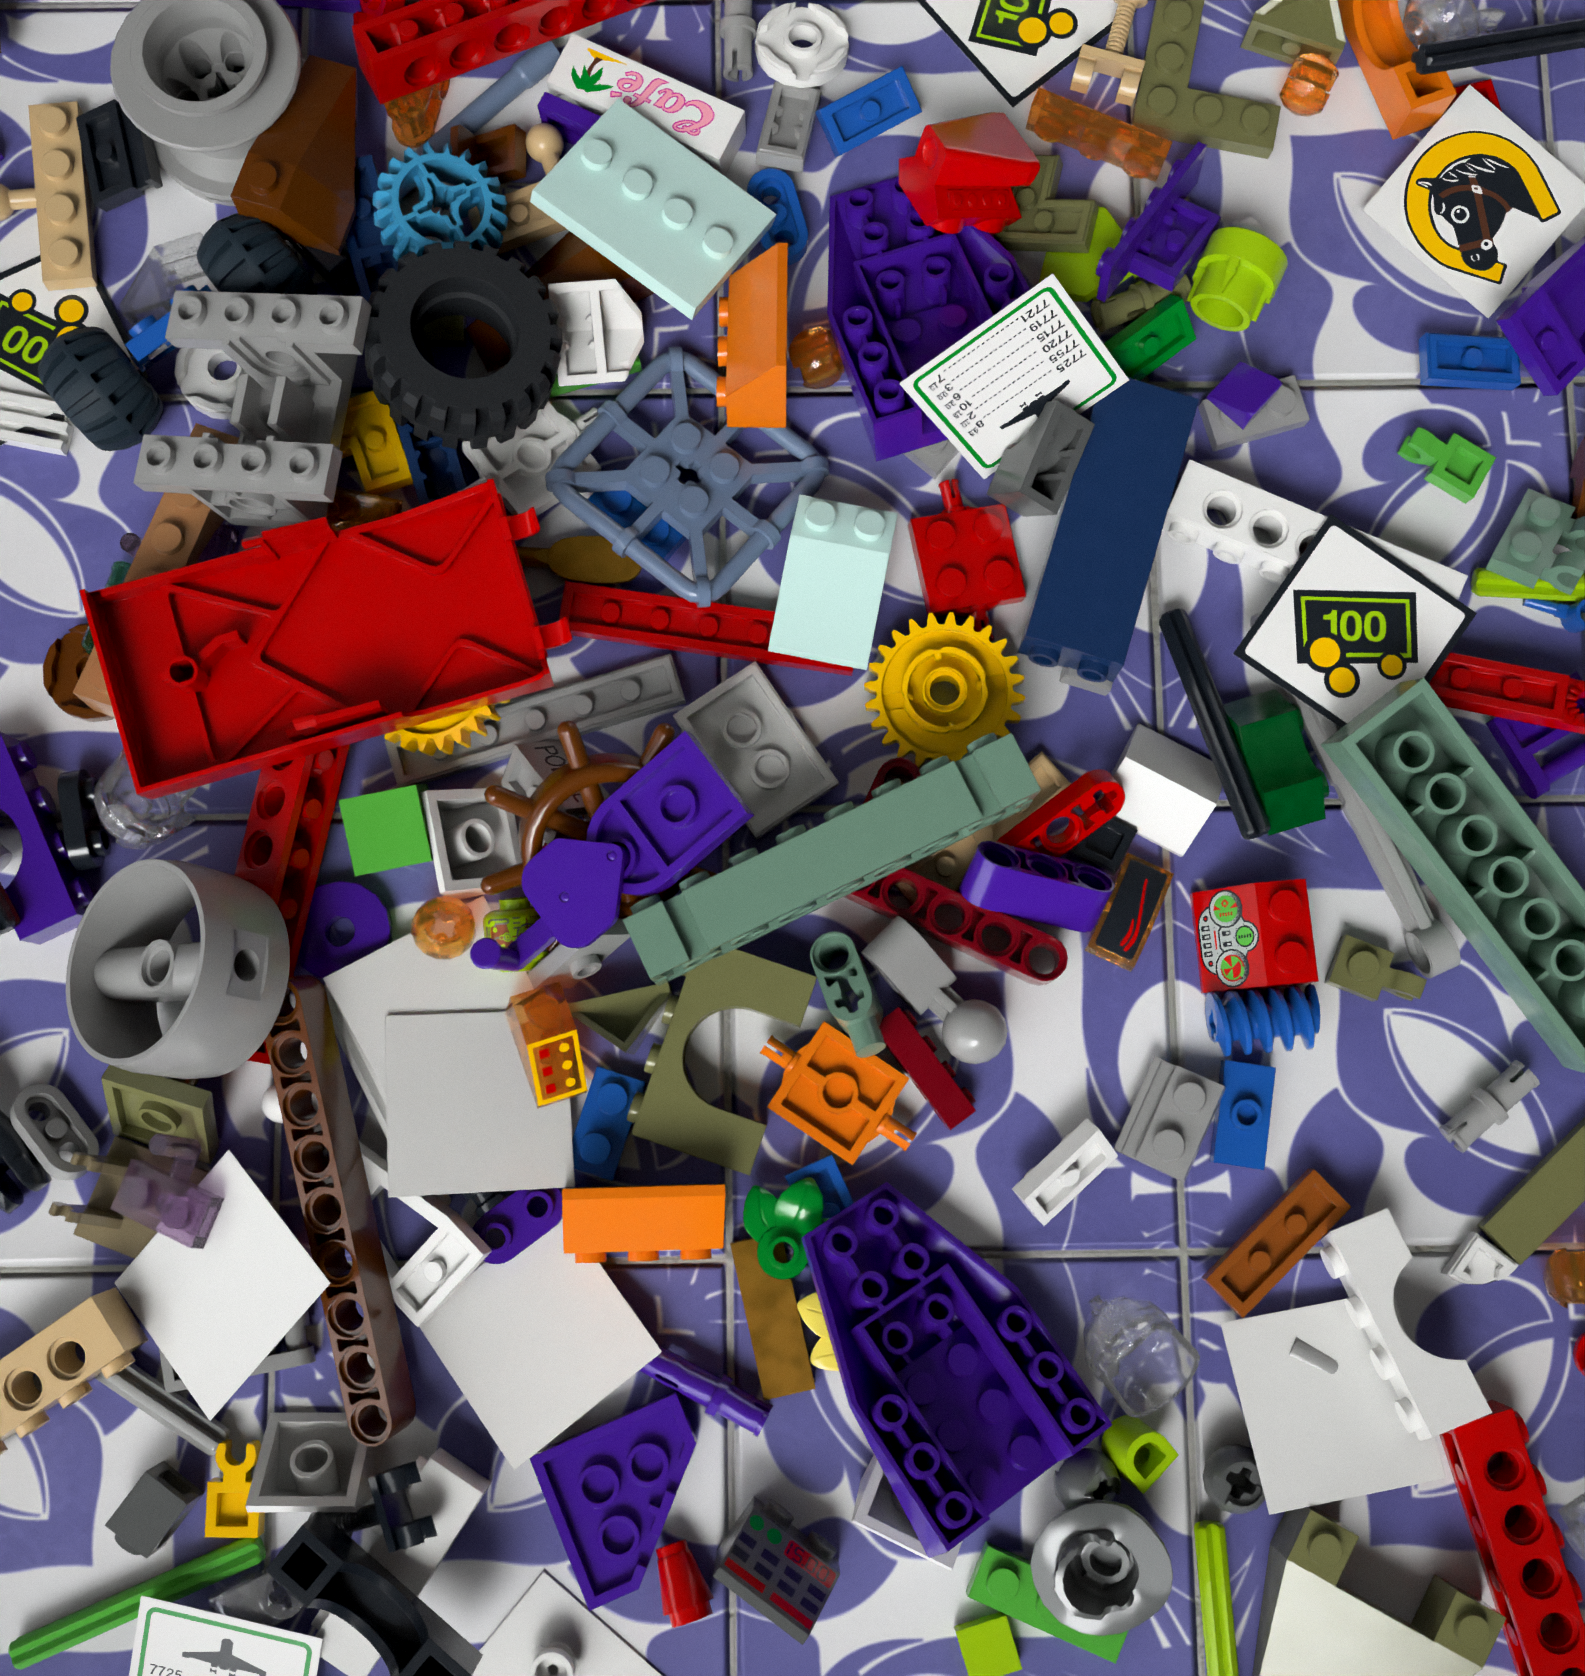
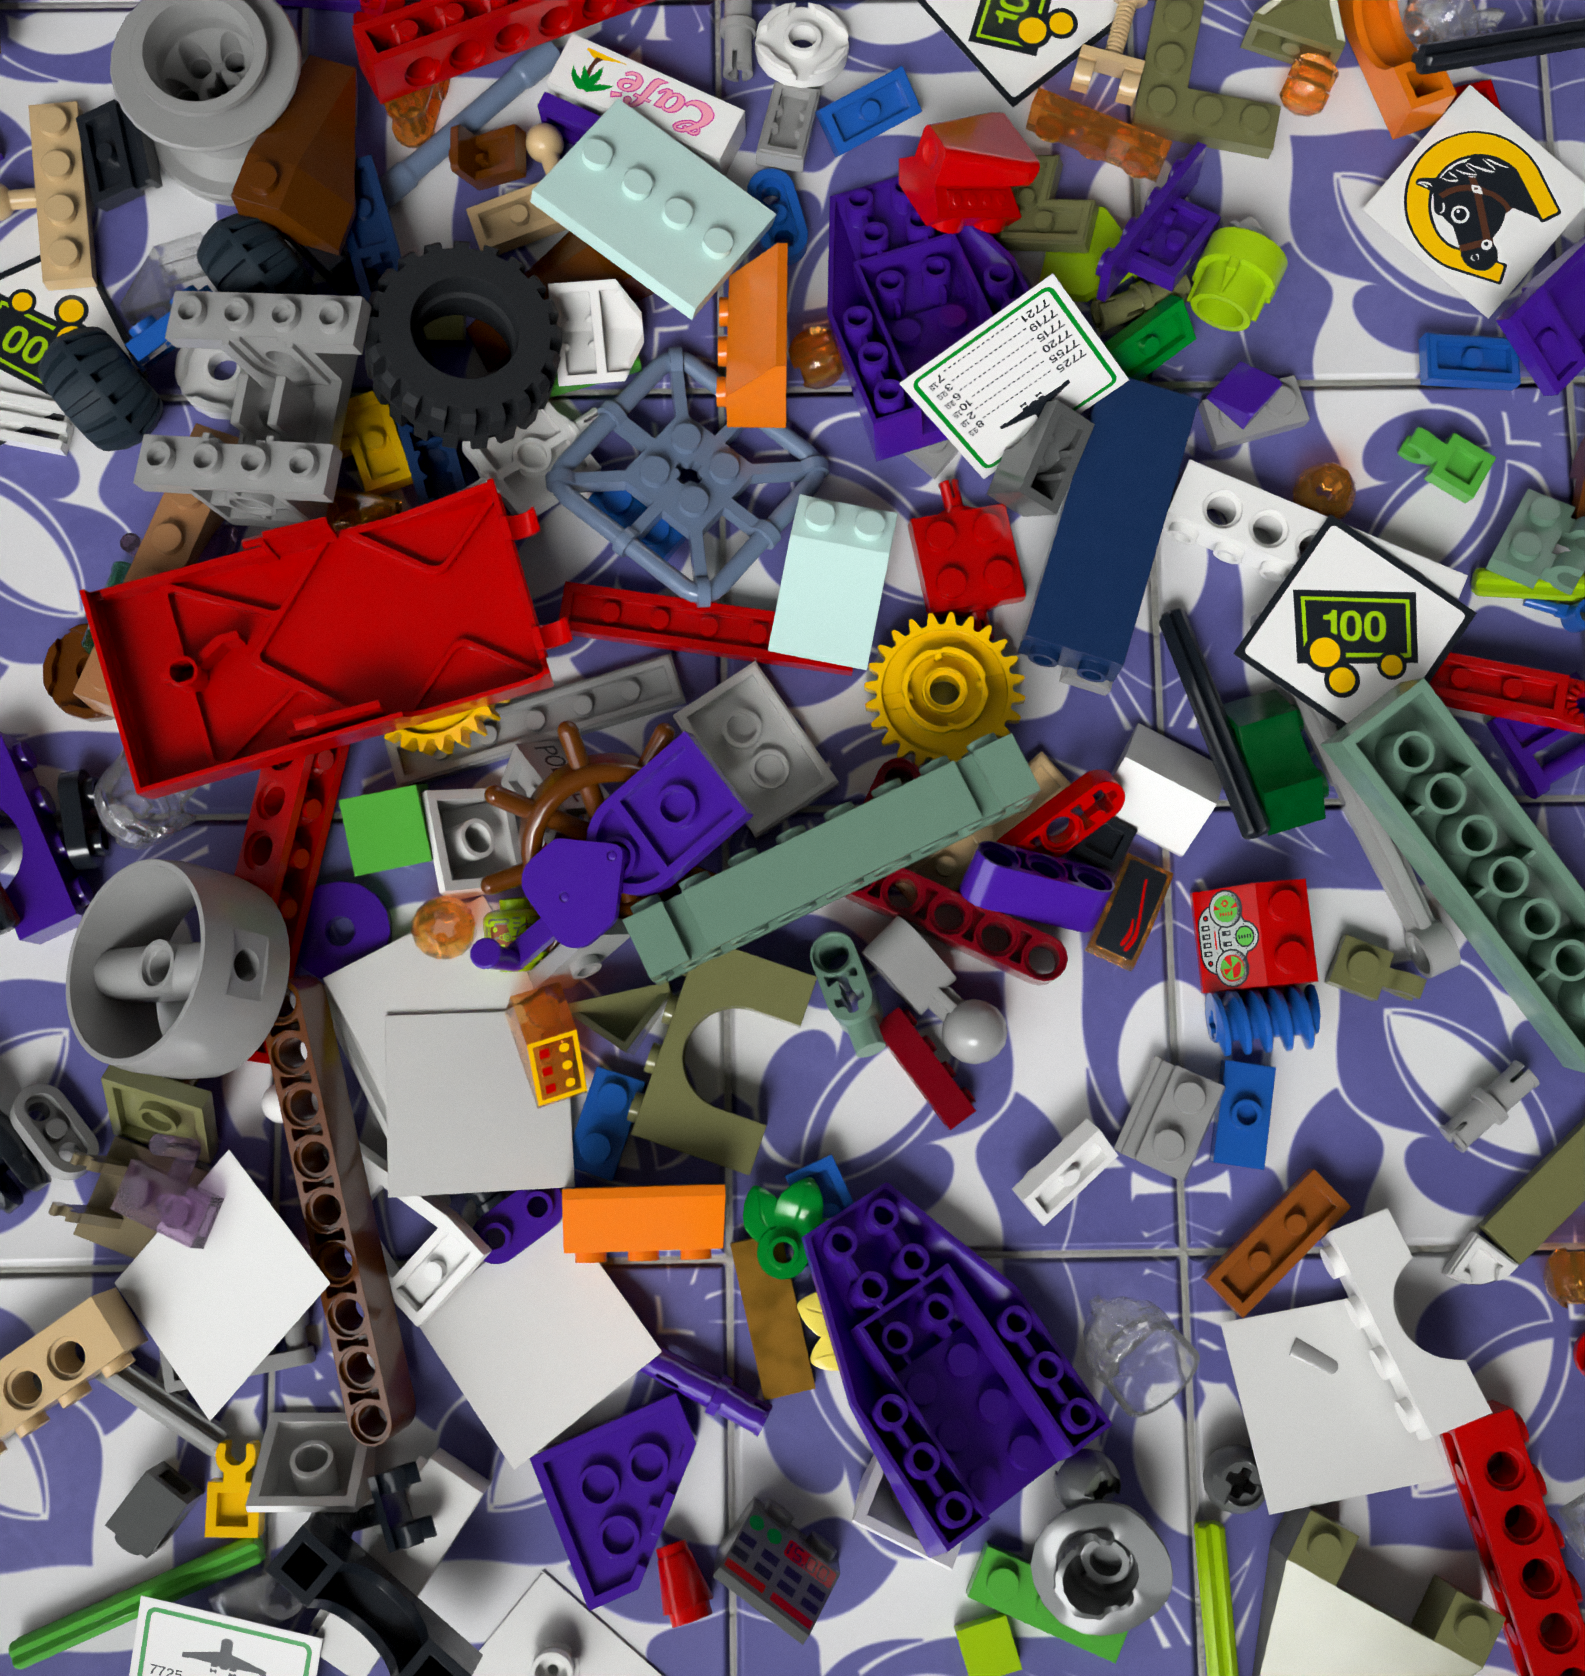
dark azure gear [373,141,508,262] -> none
pearl gold piece [516,536,642,584] -> none
orange plate [760,1021,917,1165] -> none
lime plate [1101,1415,1179,1494] -> none
none -> clear orange piece [1293,462,1356,520]

